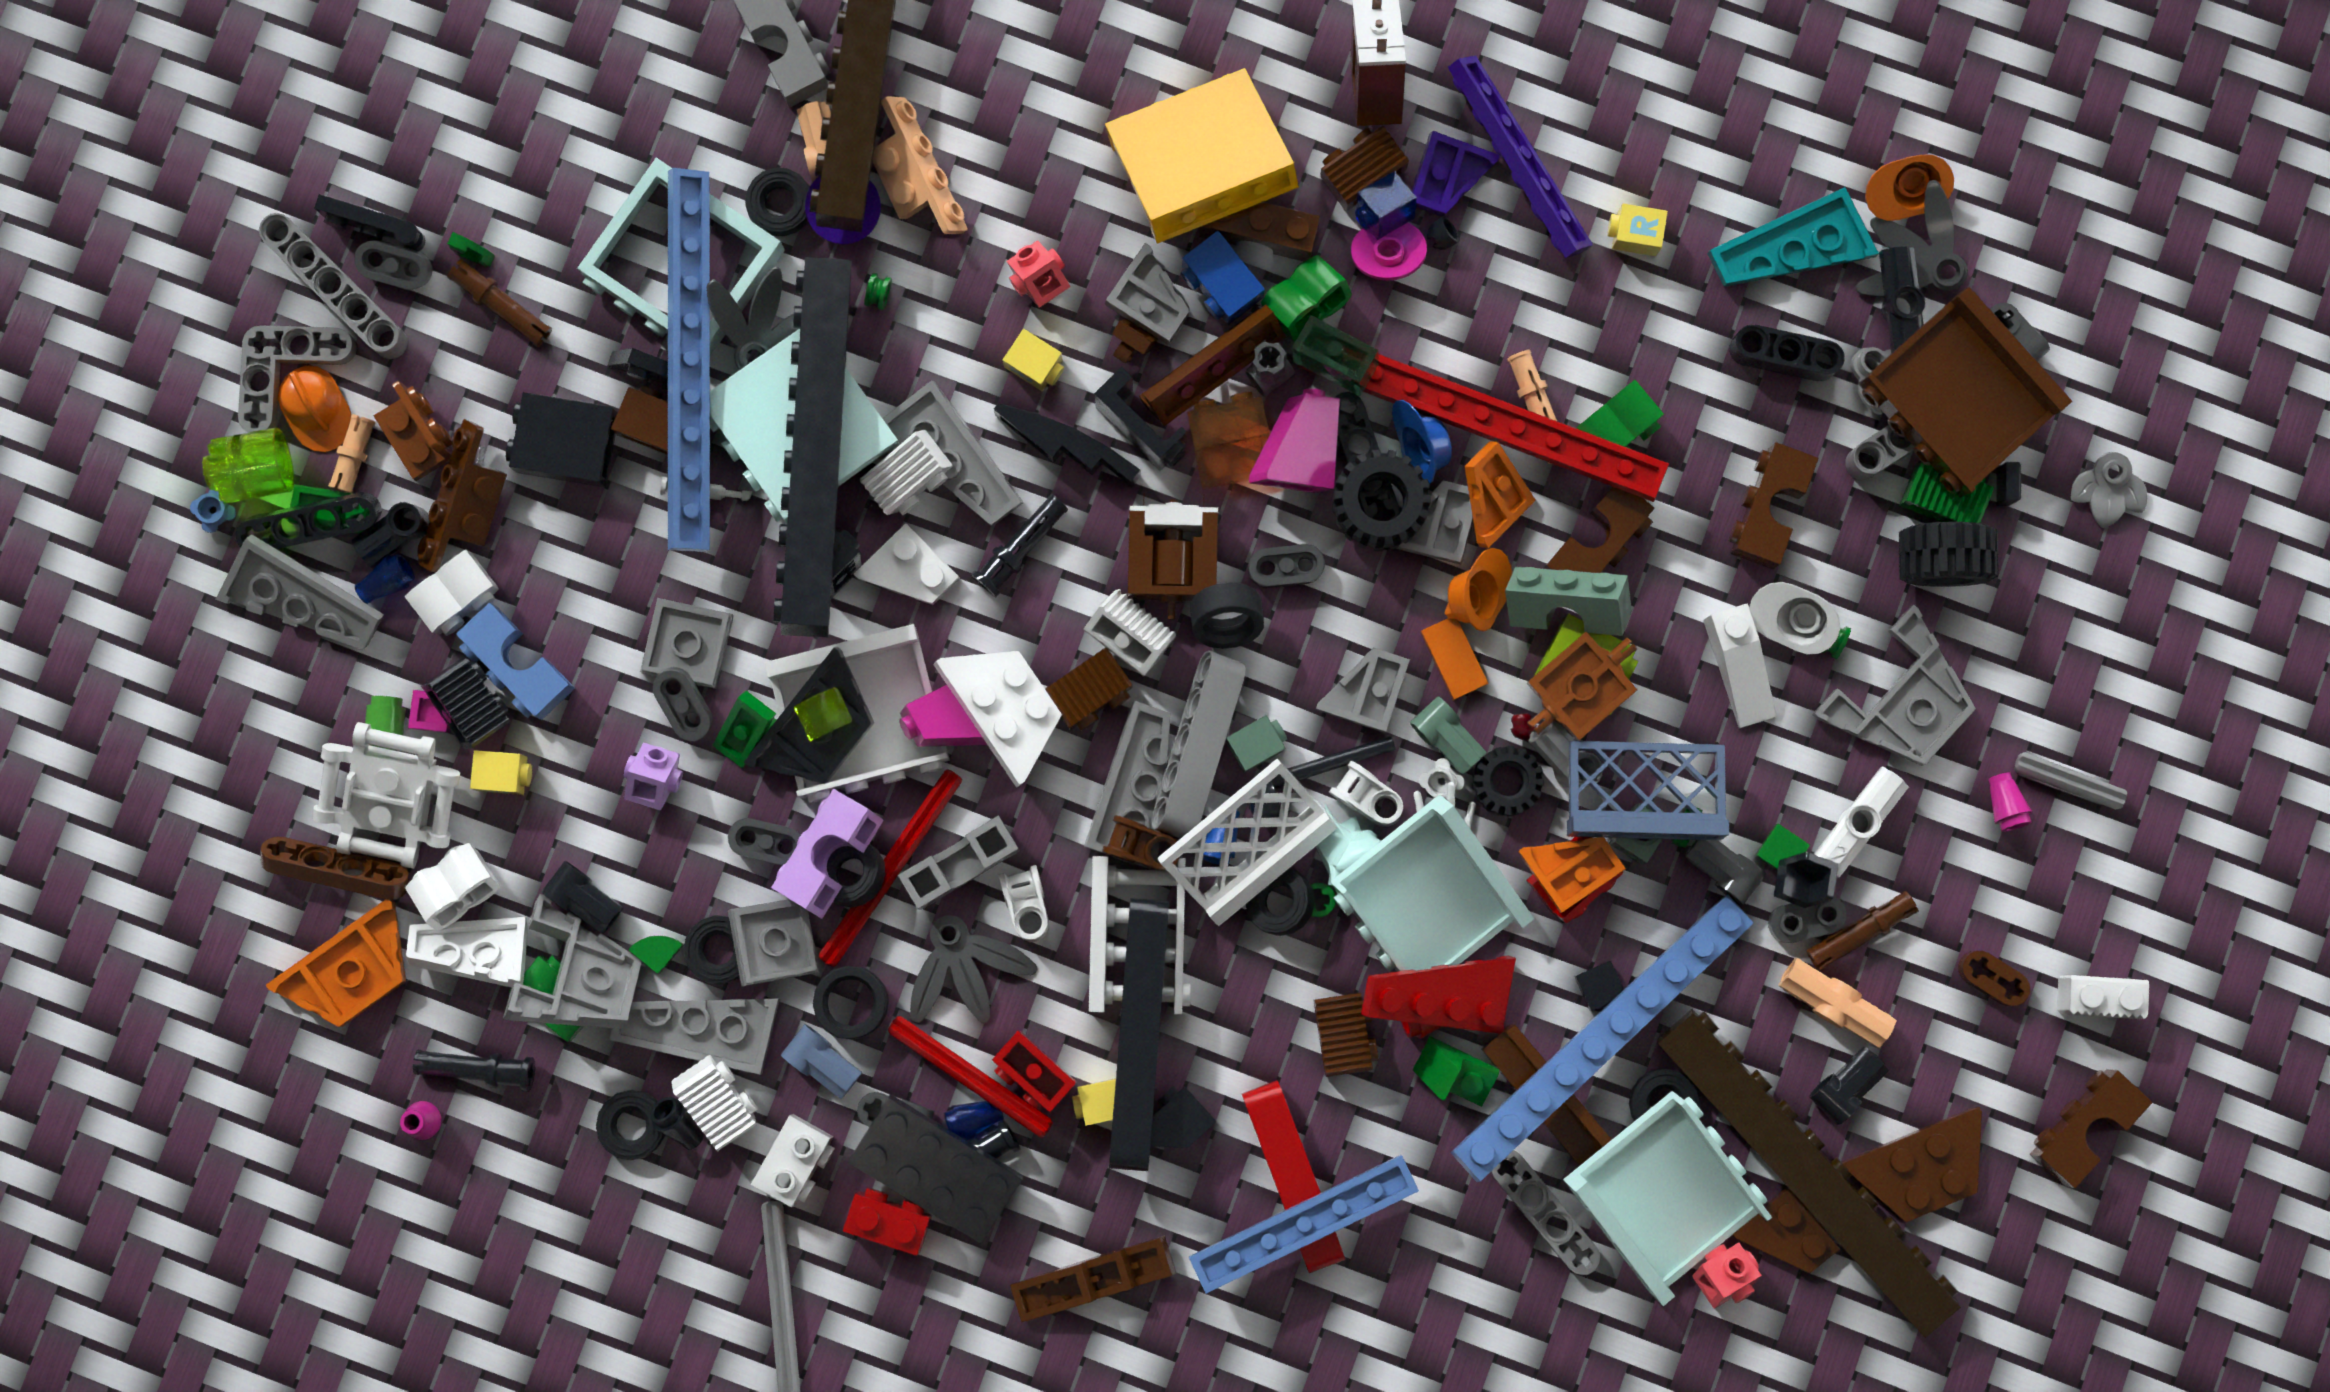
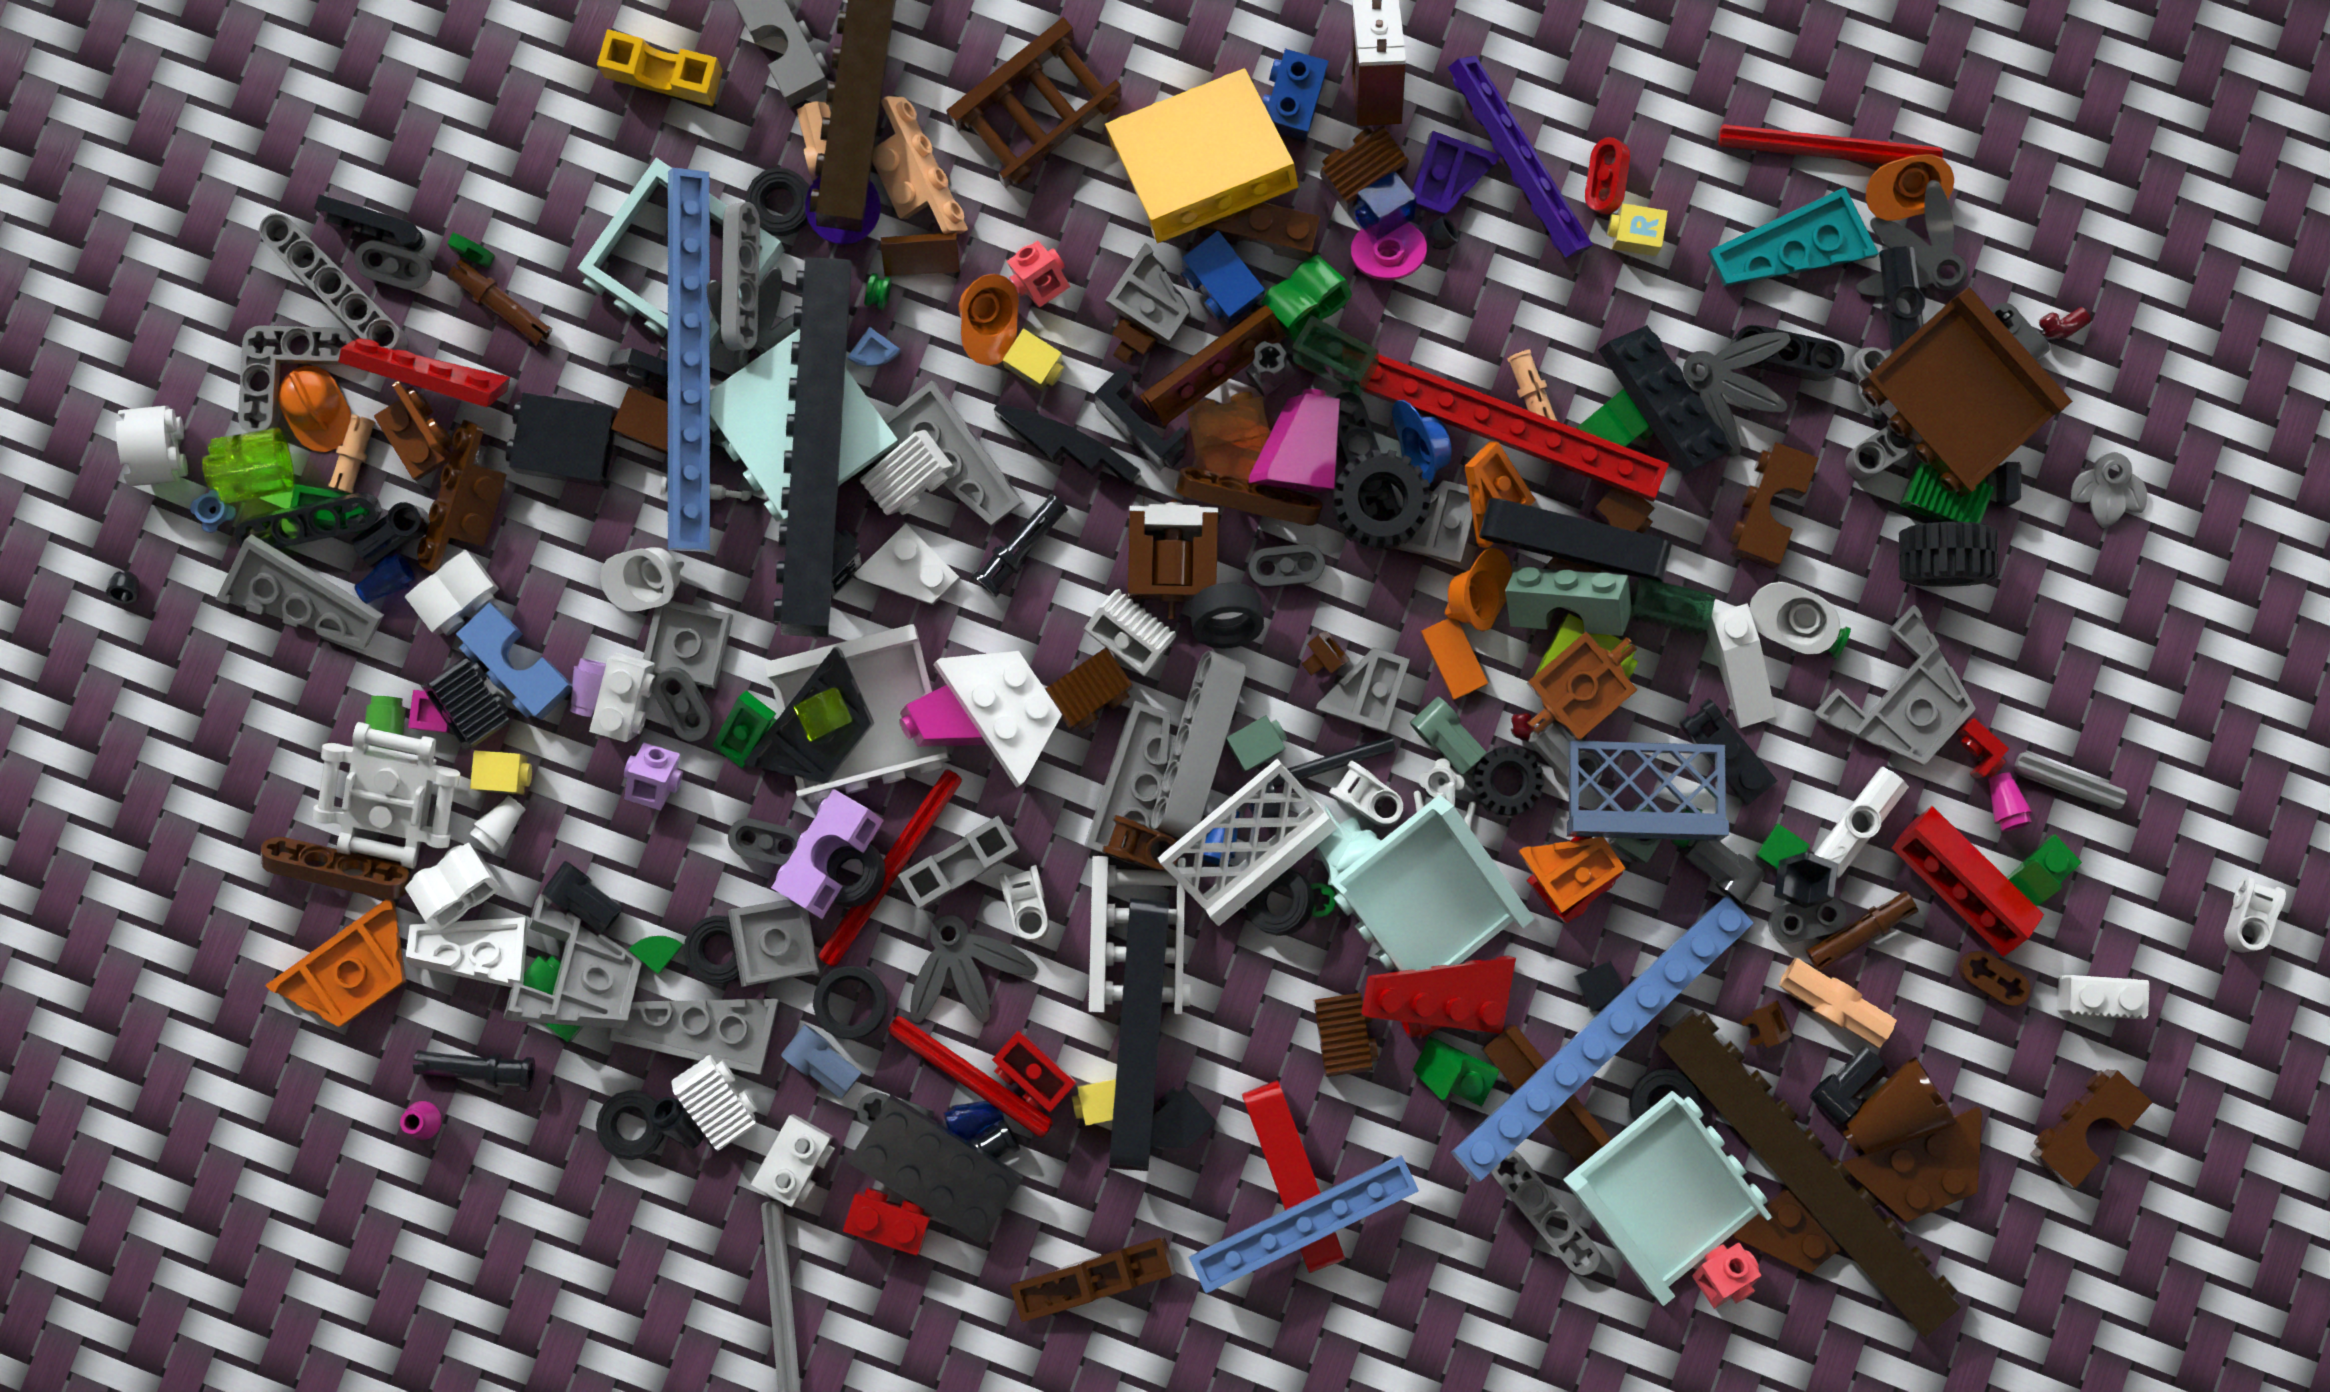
none -> black hinge [106,571,140,604]
none -> white brick [116,406,188,486]
none -> red wing [338,338,511,408]
none -> white cone [470,795,526,853]
none -> lavender cone [570,658,606,717]
none -> white brick [589,652,656,742]
none -> yellow arch [597,29,723,106]
none -> white piece [600,547,684,611]
none -> light grey beam [721,202,760,351]
none -> light blue tile [847,327,901,367]
none -> reddish brown tile [881,232,960,277]
none -> reddish brown fence [946,16,1121,189]
none -> orange piece [959,273,1019,366]
none -> reddish brown beam [1174,467,1323,526]
none -> blue brick [1262,48,1329,142]
none -> reddish brown tile [1302,631,1350,676]
none -> black beam [1479,498,1672,582]
none -> red plate [1585,137,1630,215]
none -> black plate [1598,325,1733,476]
none -> clear green brick [1629,577,1716,636]
none -> black plate [1679,698,1778,806]
none -> dark grey plant [1683,332,1790,456]
none -> red axle [1718,124,1943,164]
none -> reddish brown tile [1741,1000,1792,1048]
none -> reddish brown cone [1843,1056,1958,1155]
none -> red brick [1891,806,2044,957]
none -> red bracket [1956,718,2009,779]
none -> green slope [2006,834,2082,907]
none -> dark red arm [2039,307,2091,340]
none -> white piece [2224,875,2286,953]

